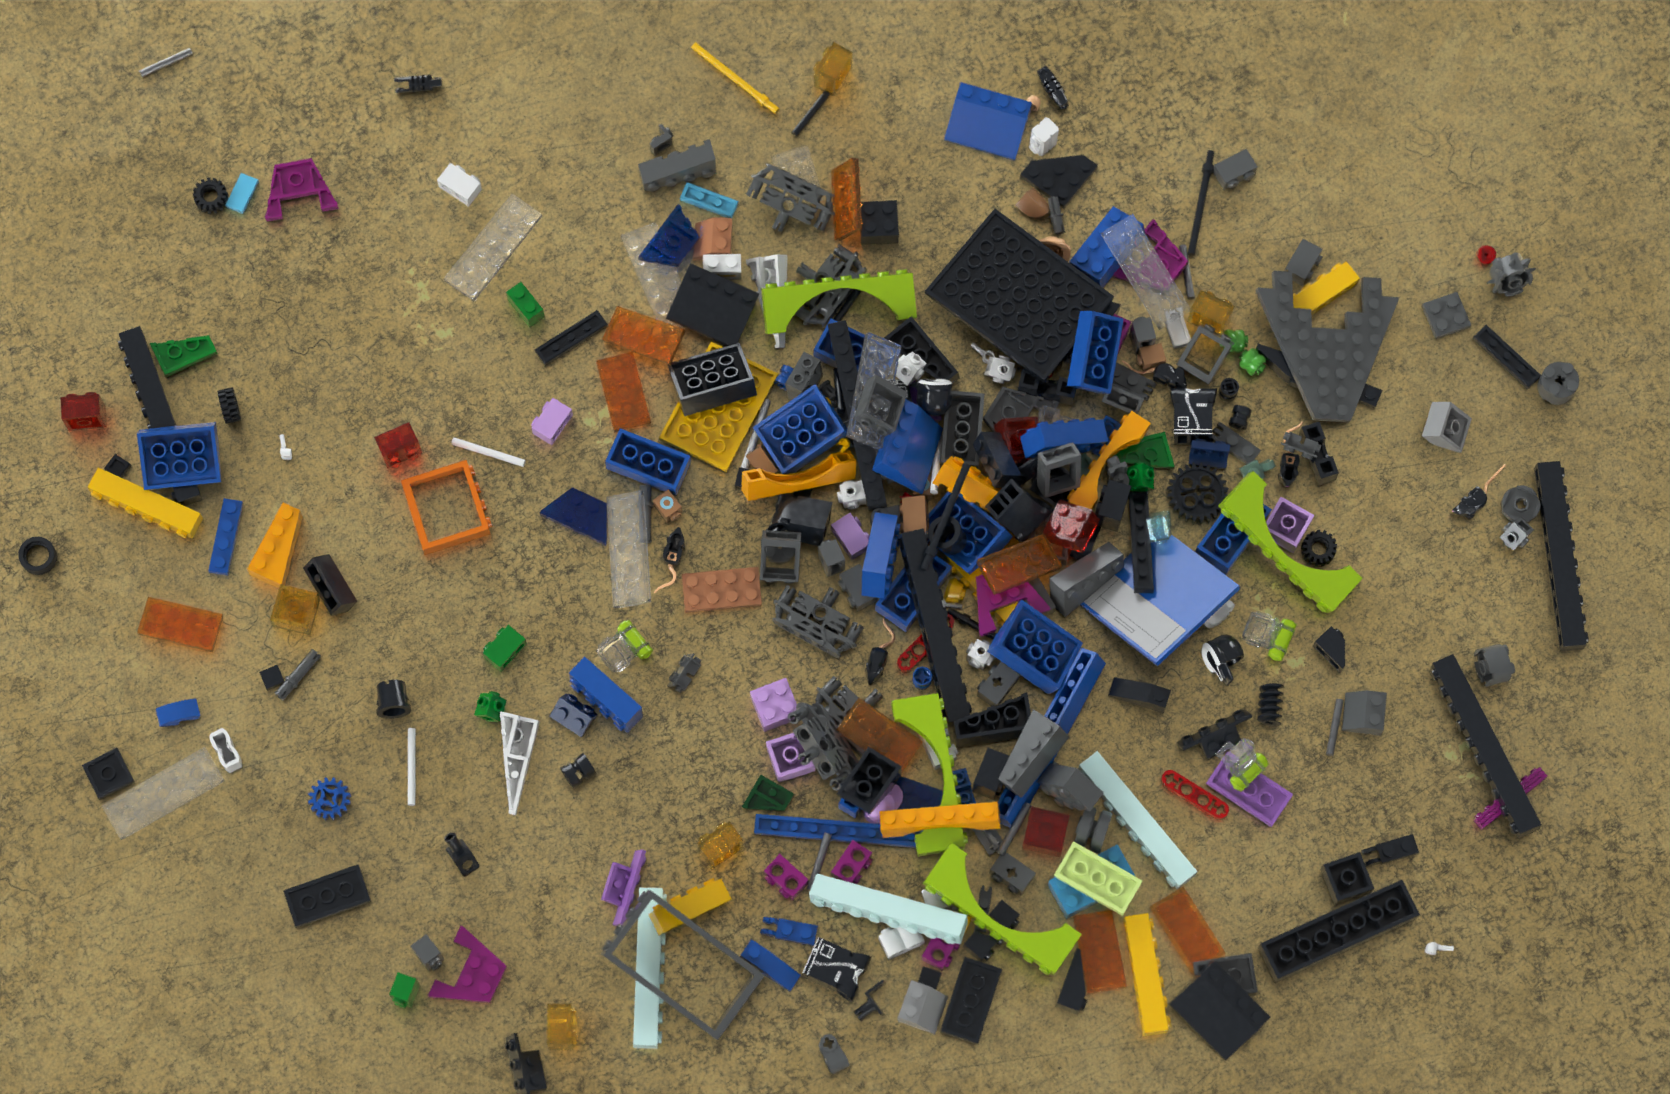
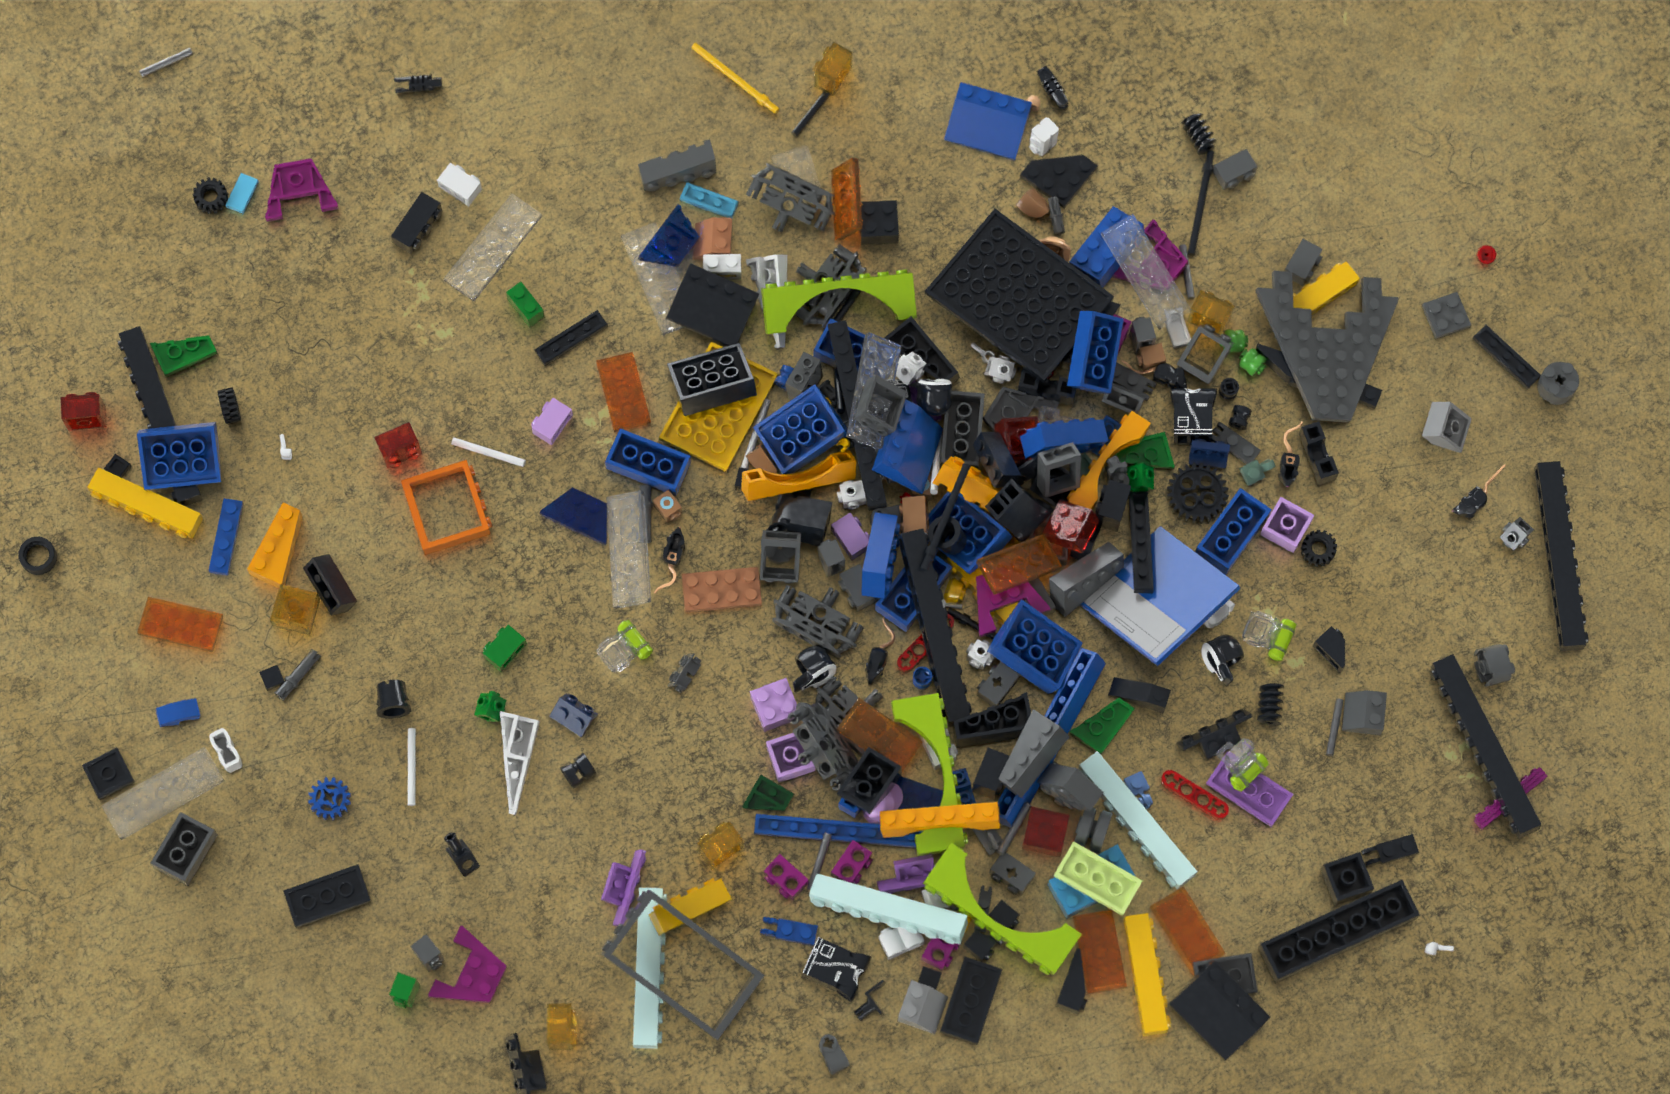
blue brick [569,656,643,733] -> none
clear orange plate [602,306,685,365] -> none
dark grey bracket [649,124,673,156] -> none
blue slope [740,939,801,992] -> none
clear light blue slope [1146,510,1172,544] -> none
lime arch [1218,471,1363,613] -> none
dark grey hinge [1281,432,1322,460] -> none
dark grey brick [1487,252,1536,297] -> none
dark grey plate [1501,485,1541,523] -> none
none -> dark grey brick [150,812,218,886]
none -> black brick [391,192,442,254]
none -> black piece [793,646,837,693]
none -> medium lavender bracket [877,854,934,894]
none -> green wing [1069,697,1135,755]
none -> medium blue plate [1123,771,1153,809]
none -> black piece [1181,113,1217,155]

